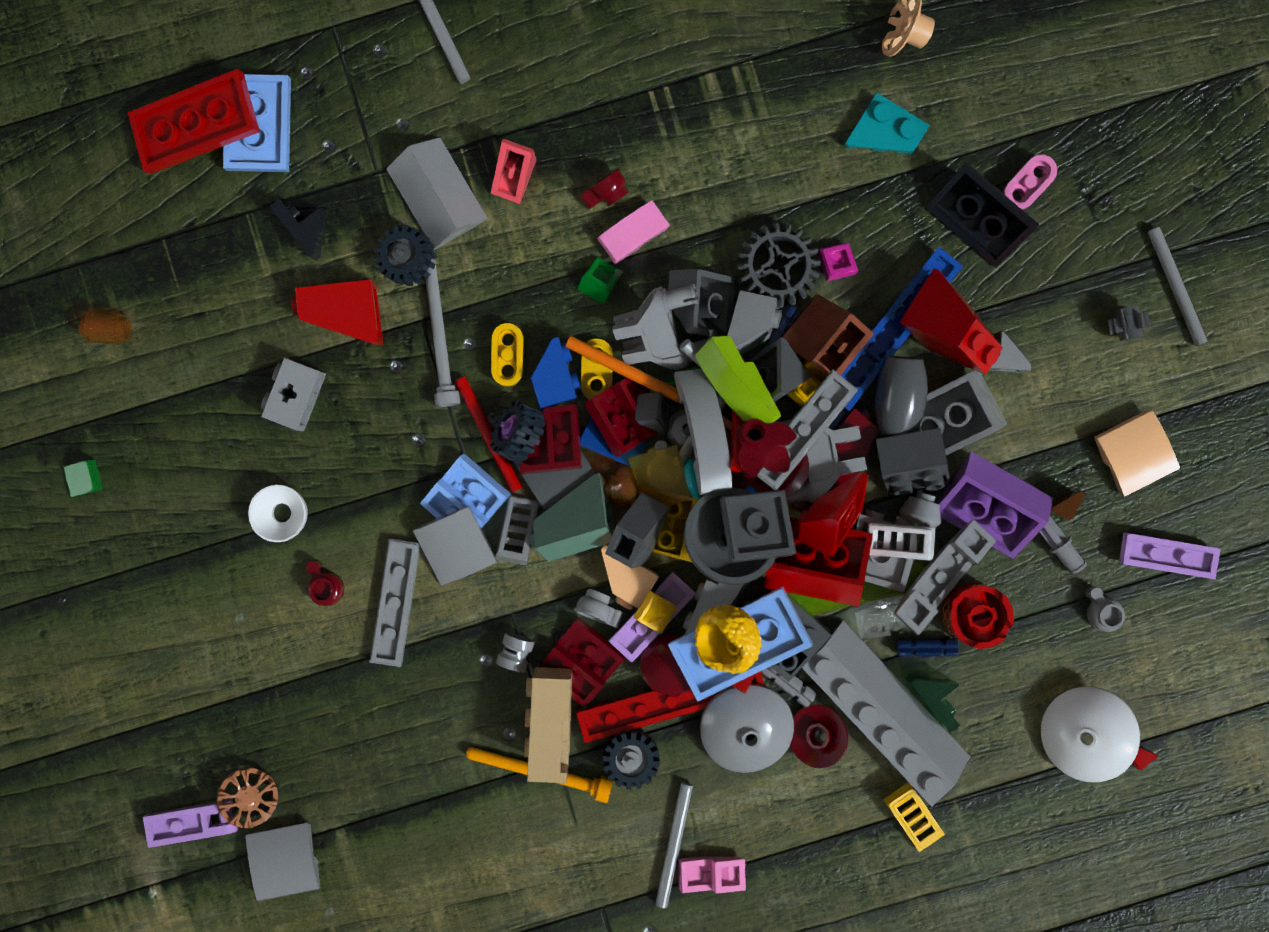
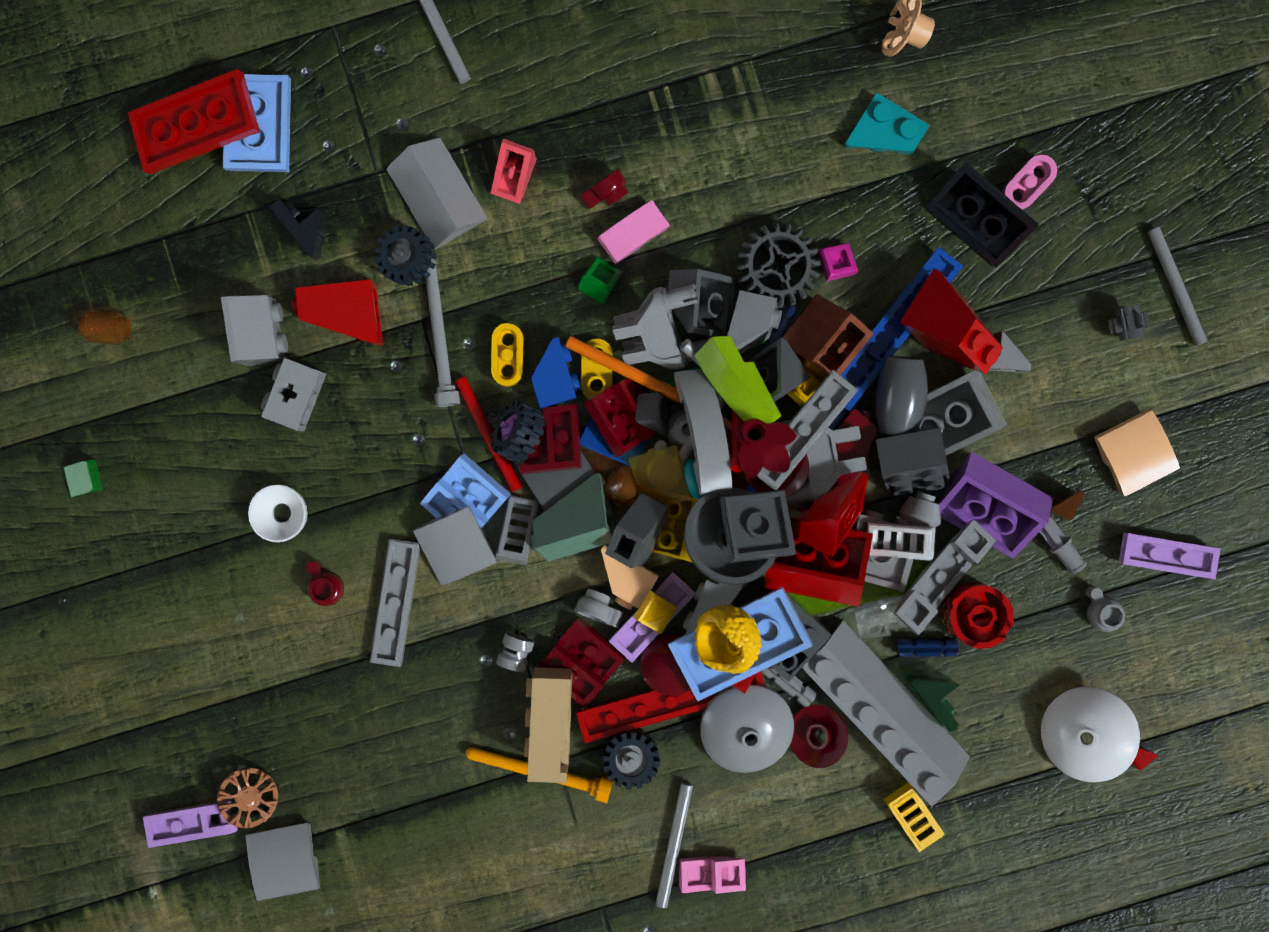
none -> light grey slope [221,295,288,366]

